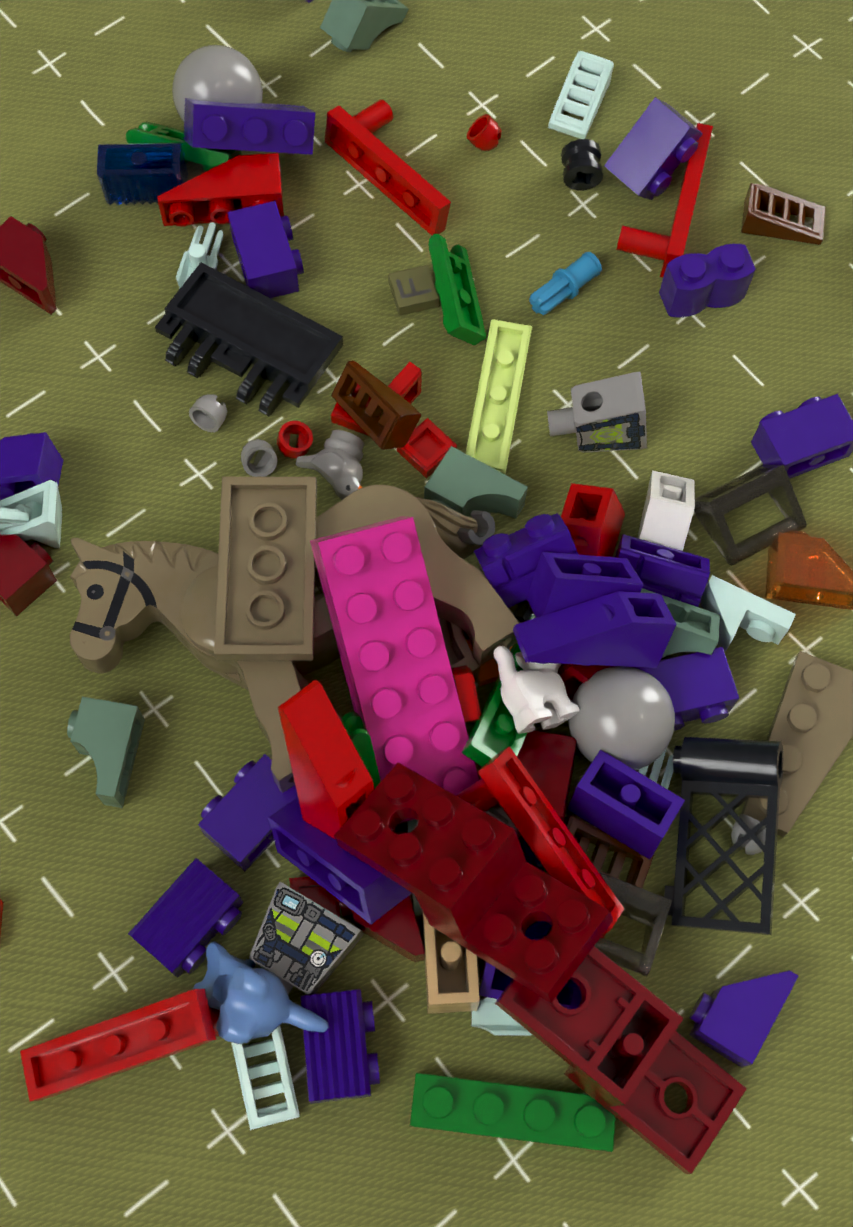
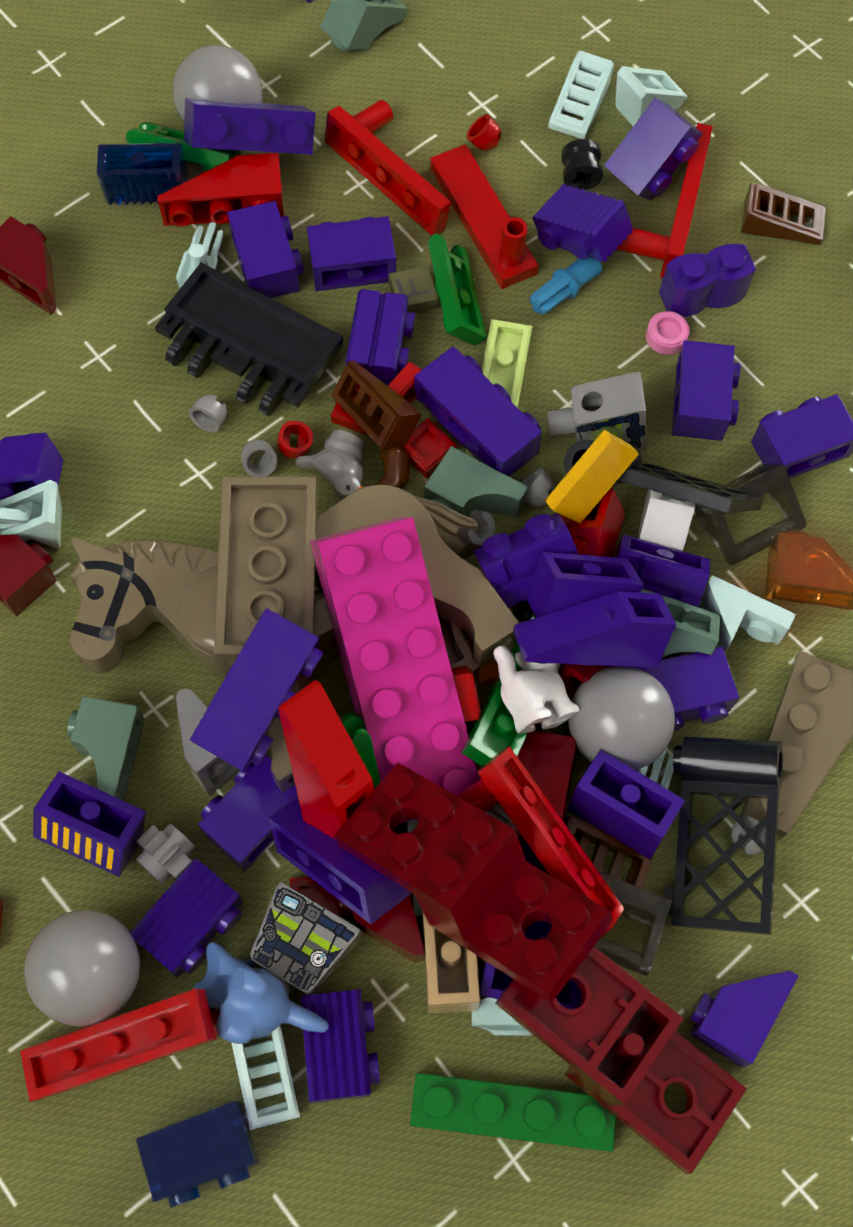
none -> light grey piece [24,910,140,1026]
none -> dark purple brick [33,771,146,877]
none -> light grey gear [136,823,196,884]
none -> clear blue brick [136,1101,260,1208]
none -> light grey tile [176,688,240,796]
none -> dark purple brick [189,608,324,771]
none -> dark purple brick [307,216,396,292]
none -> dark purple brick [345,289,415,386]
none -> reddish brown arm [374,446,409,489]
none -> dark purple brick [414,346,542,477]
none -> red piece [430,144,539,290]
none -> light grey hinge [521,468,555,506]
none -> dark purple brick [532,184,633,262]
none -> yellow tile [545,430,639,523]
none -> black piece [564,440,764,513]
none -> light aqua slope [616,66,688,126]
none -> bright pink tile [646,311,689,355]
none -> dark purple brick [671,340,741,441]

